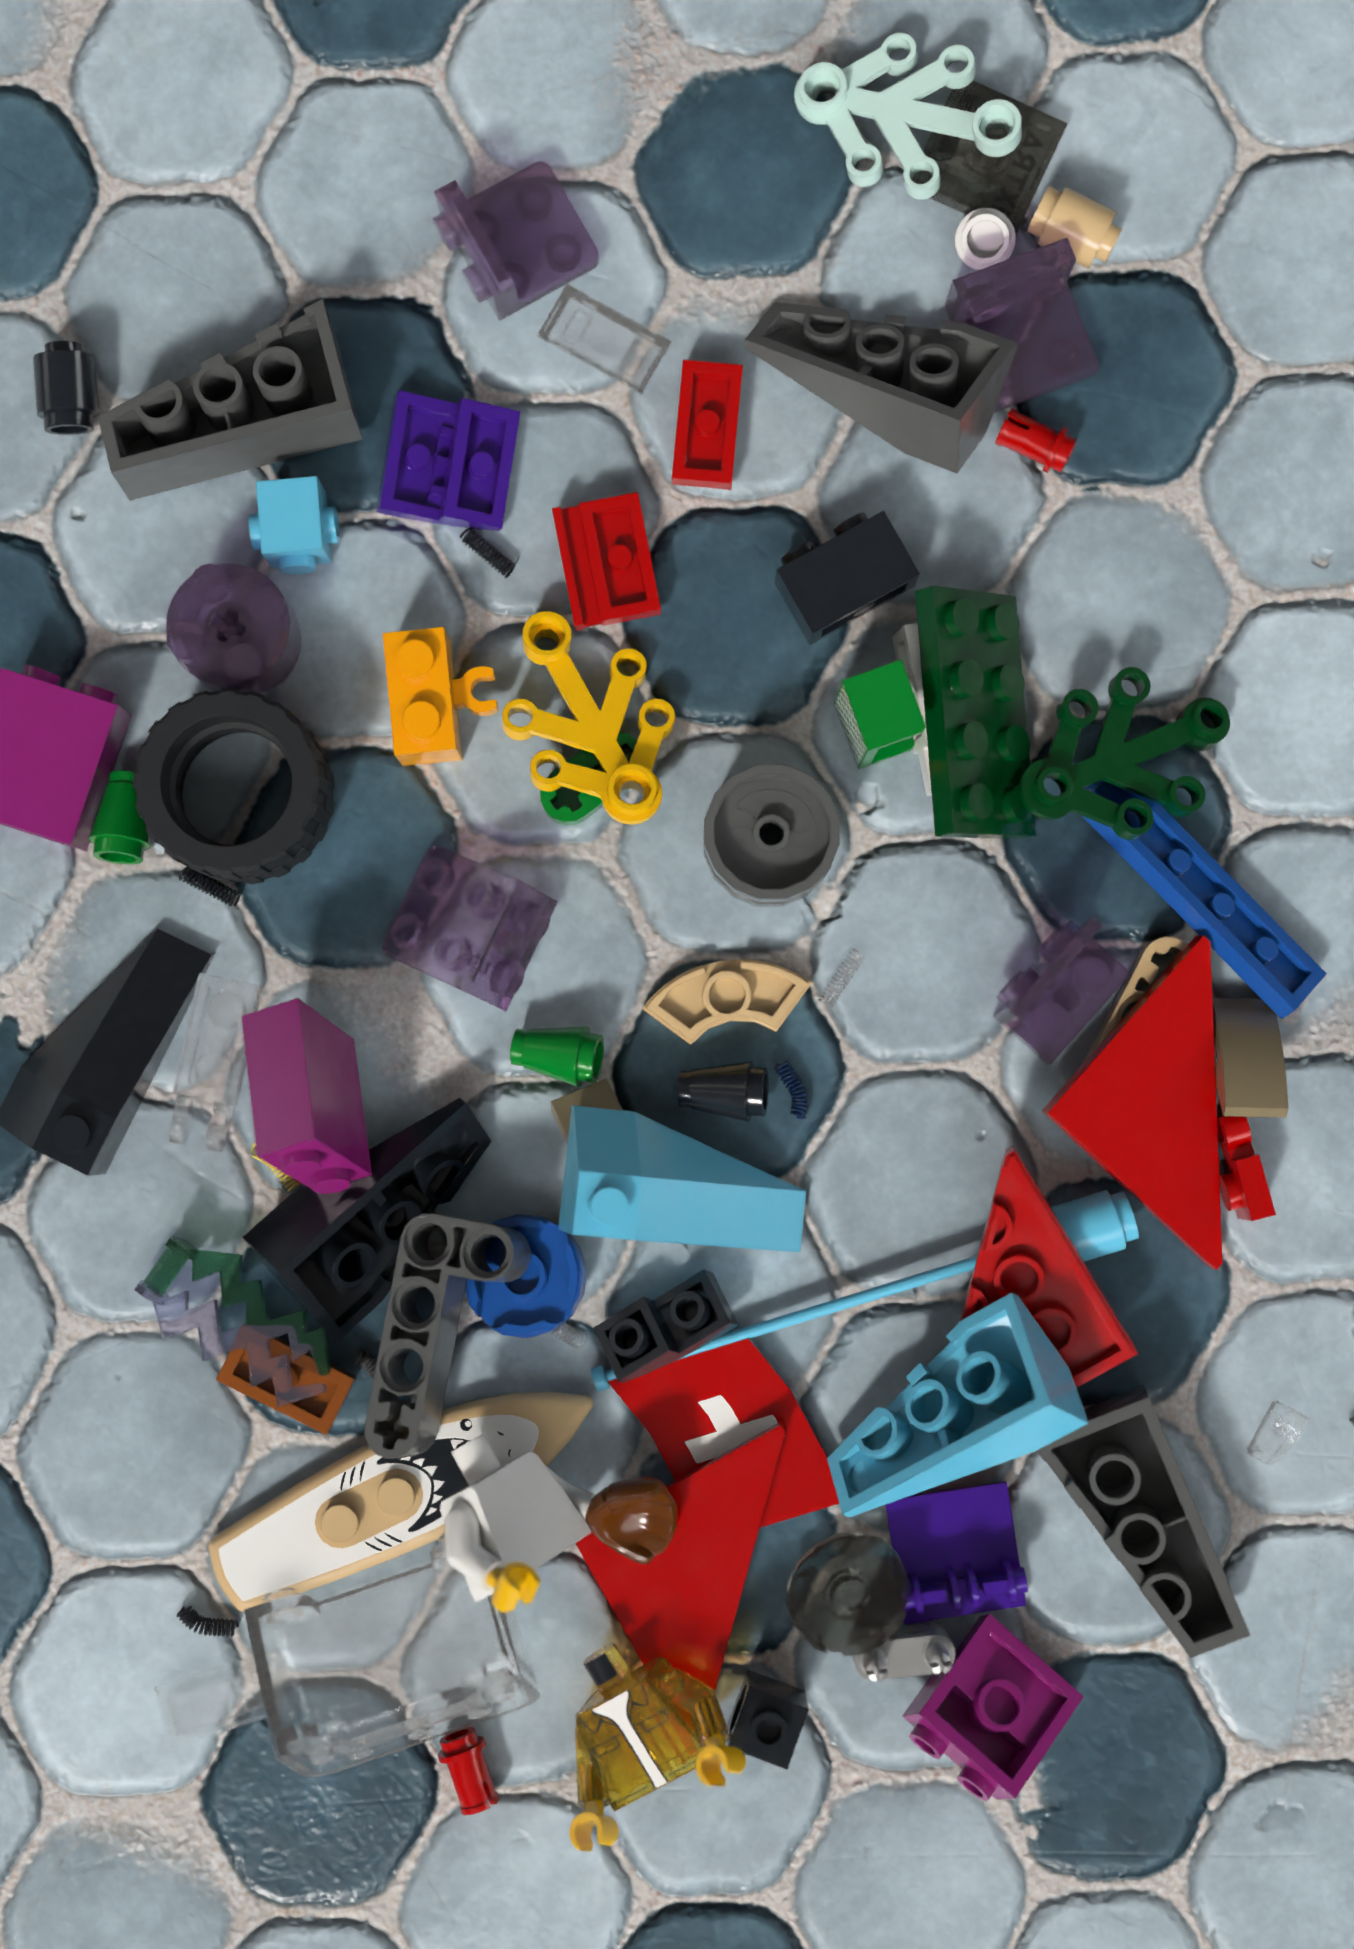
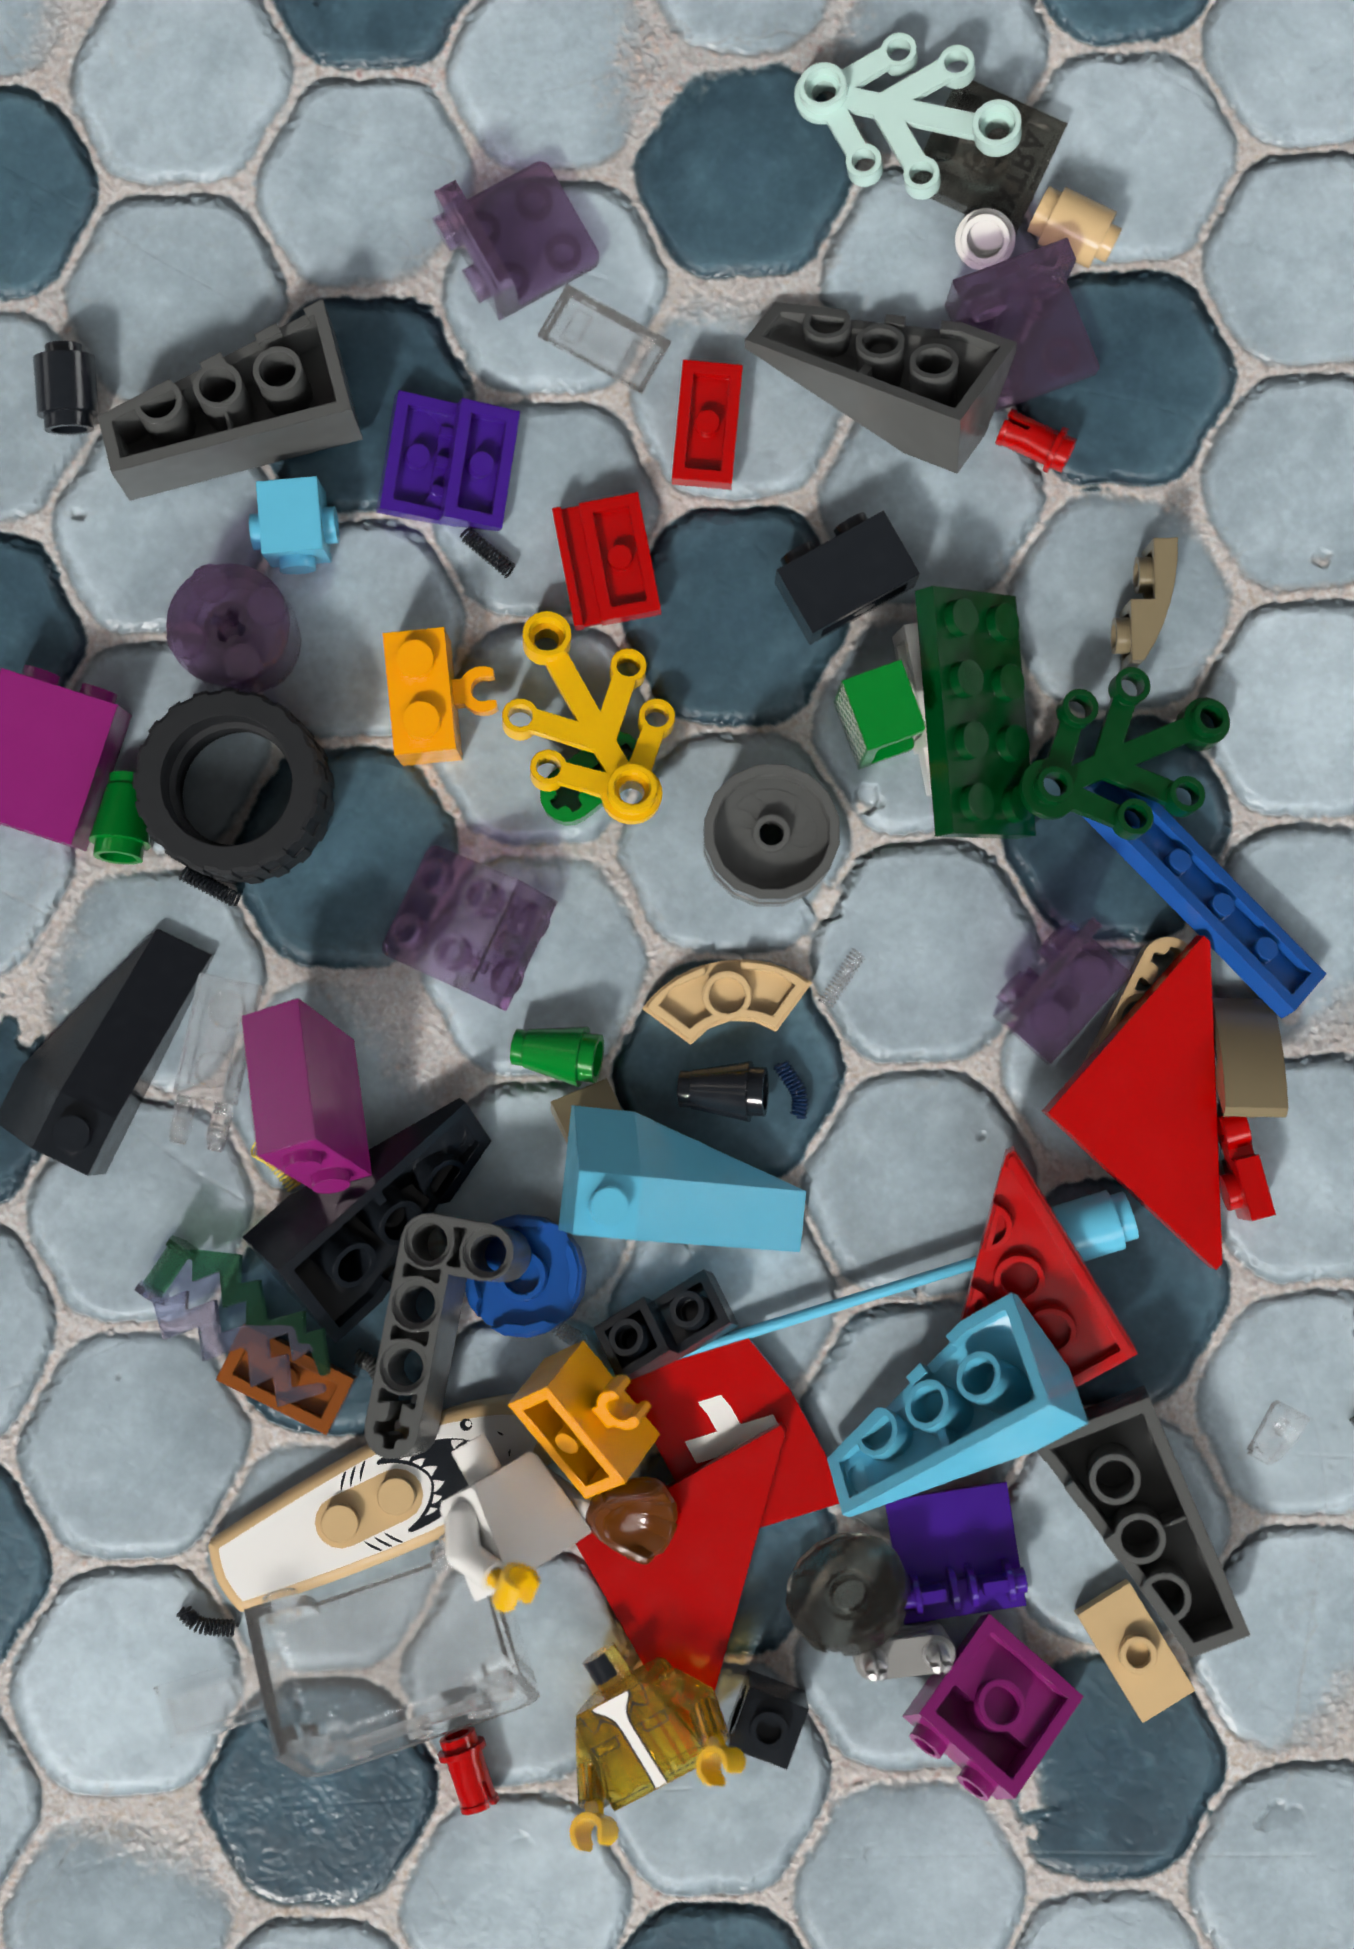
none -> light orange brick [508,1340,660,1499]
none -> tan plate [1074,1579,1196,1723]
none -> dark tan slope [1110,537,1178,670]

